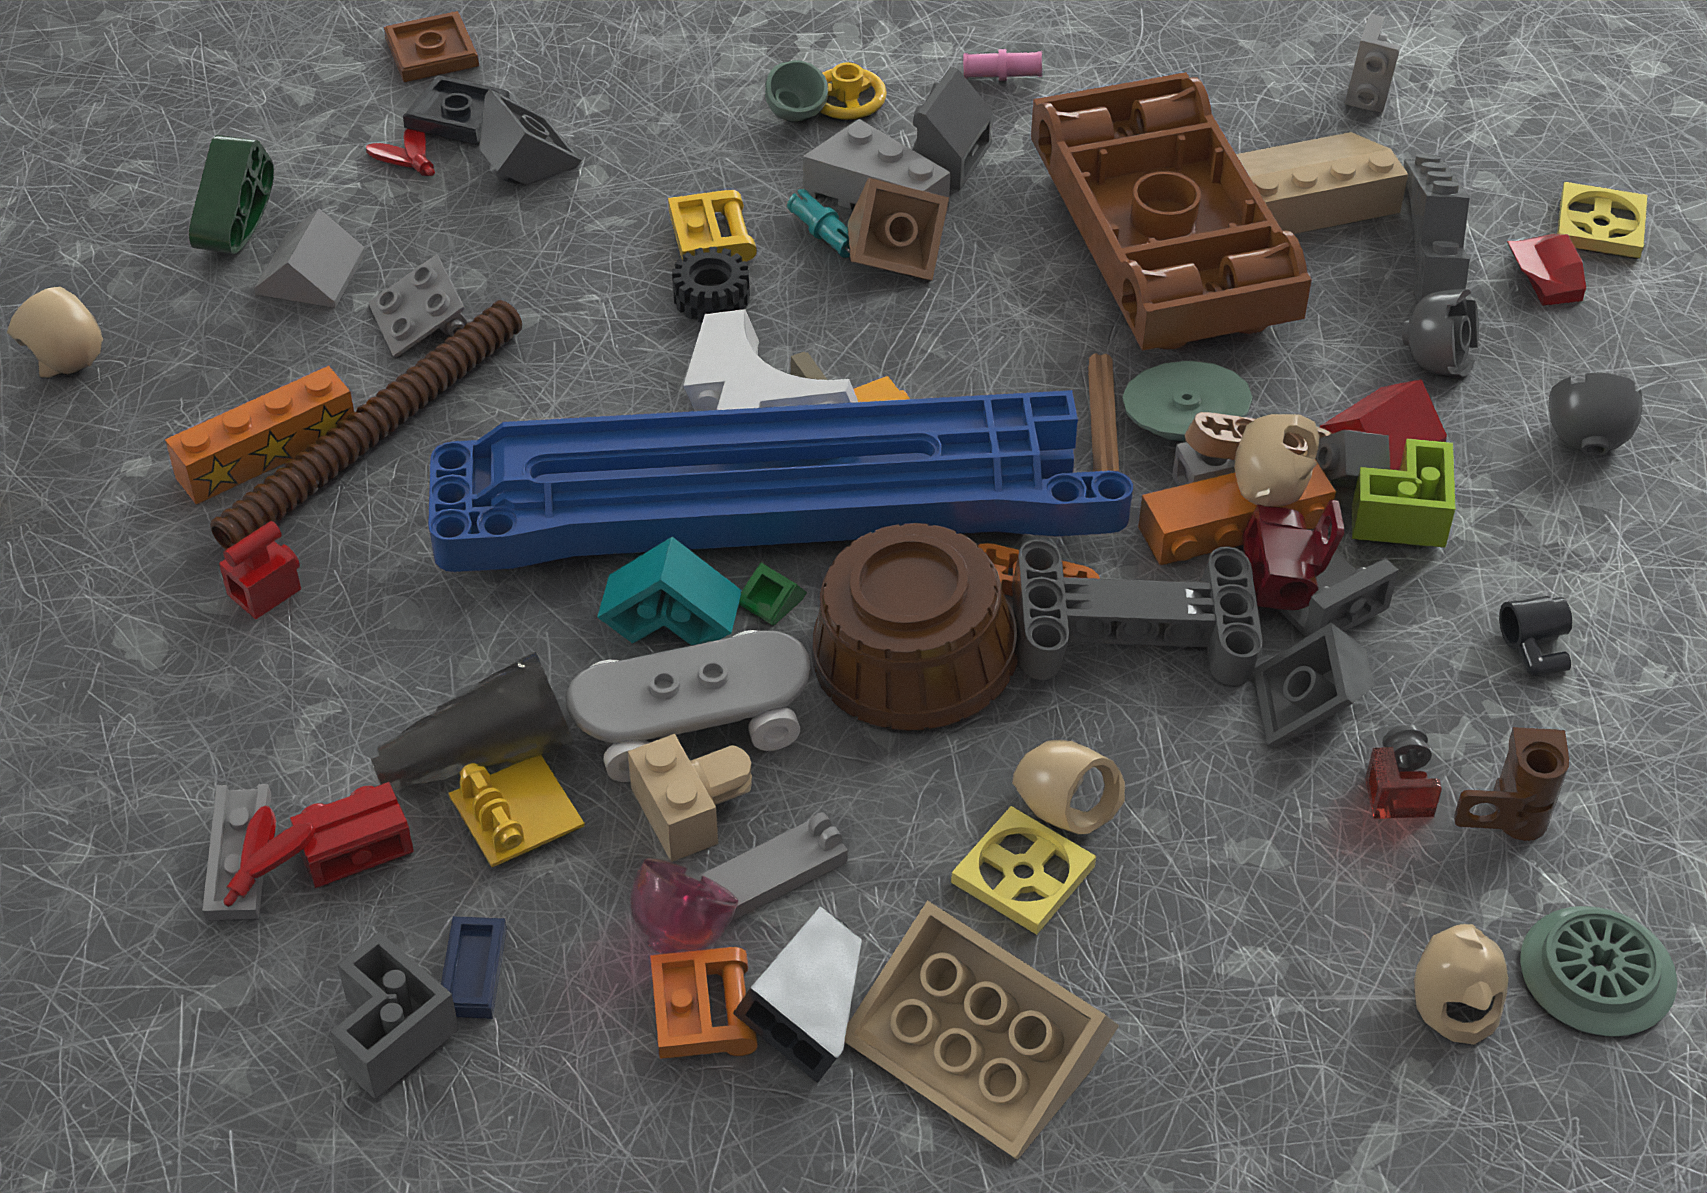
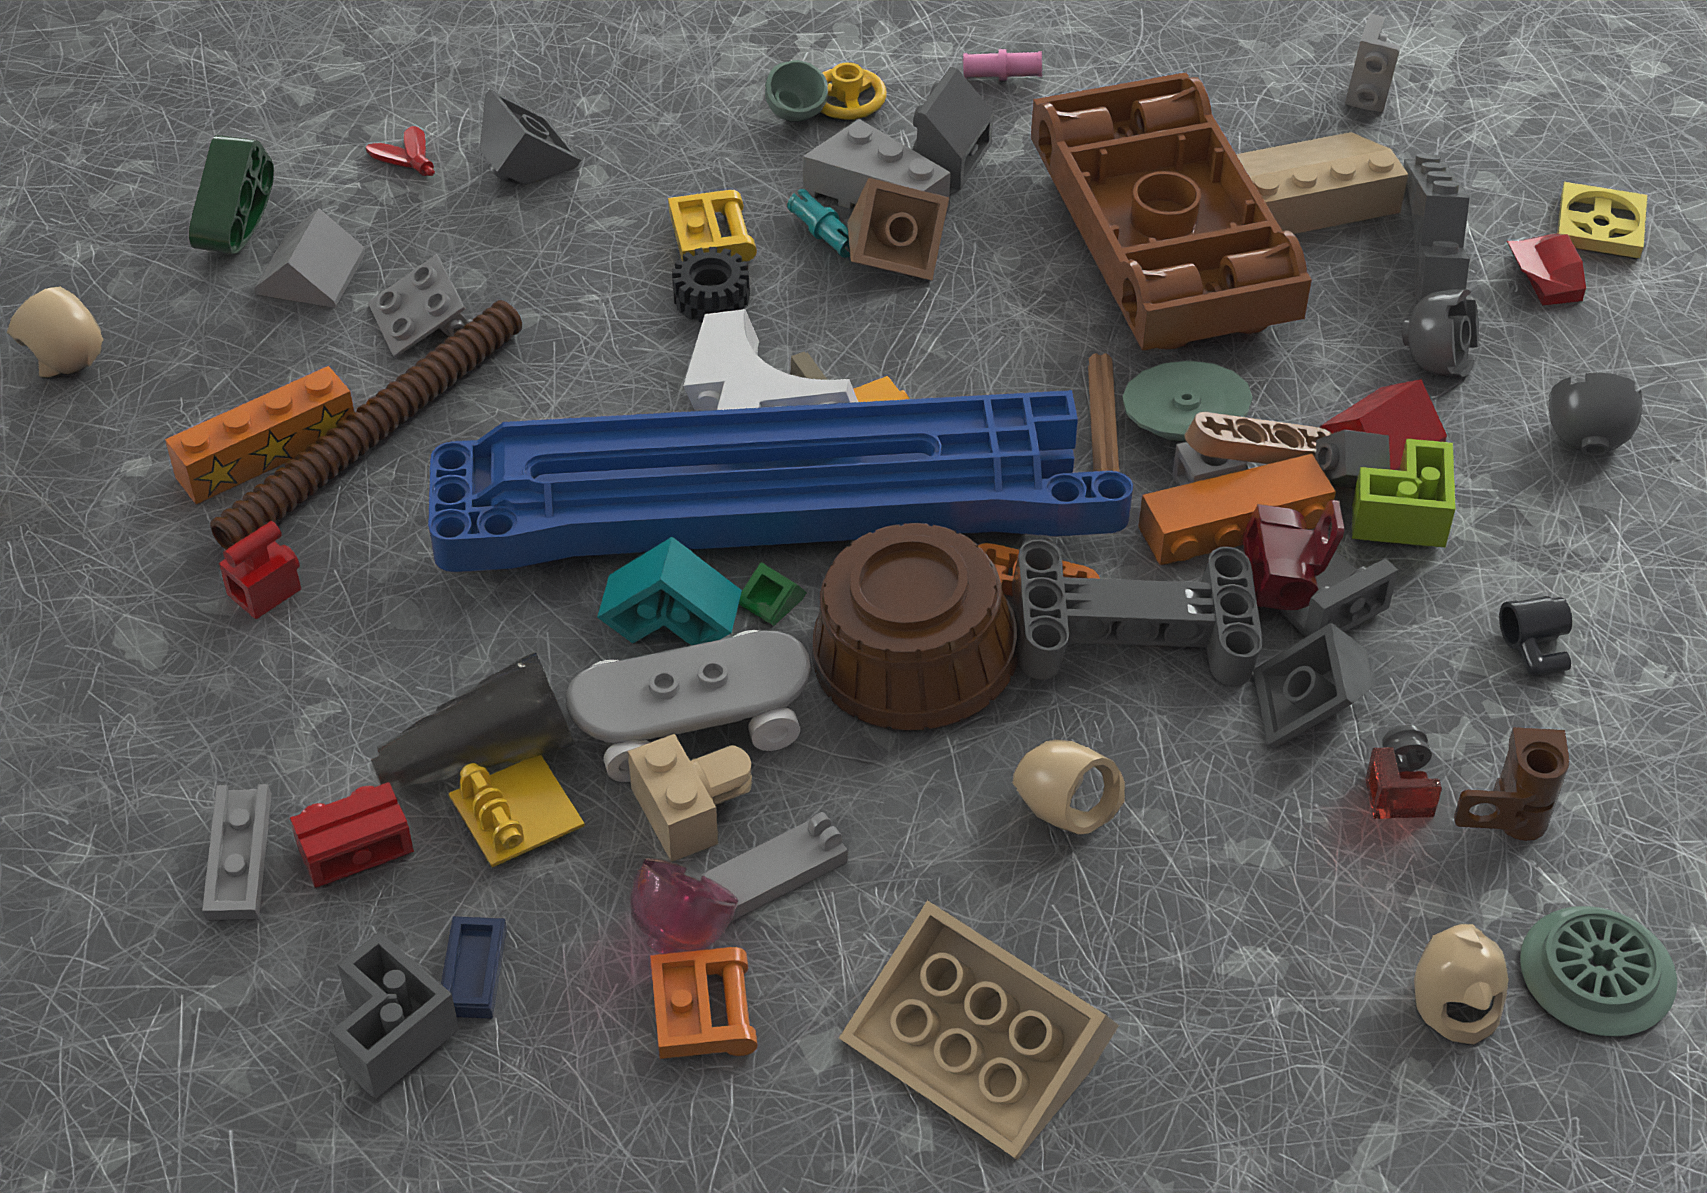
red piece [223,806,315,907] -> none
dark orange tile [384,11,479,82] -> none
black tile [403,75,510,144] -> none
slope [733,906,862,1083] -> none
light yellow piece [951,806,1096,935] -> none
tan piece [1234,414,1319,507] -> none

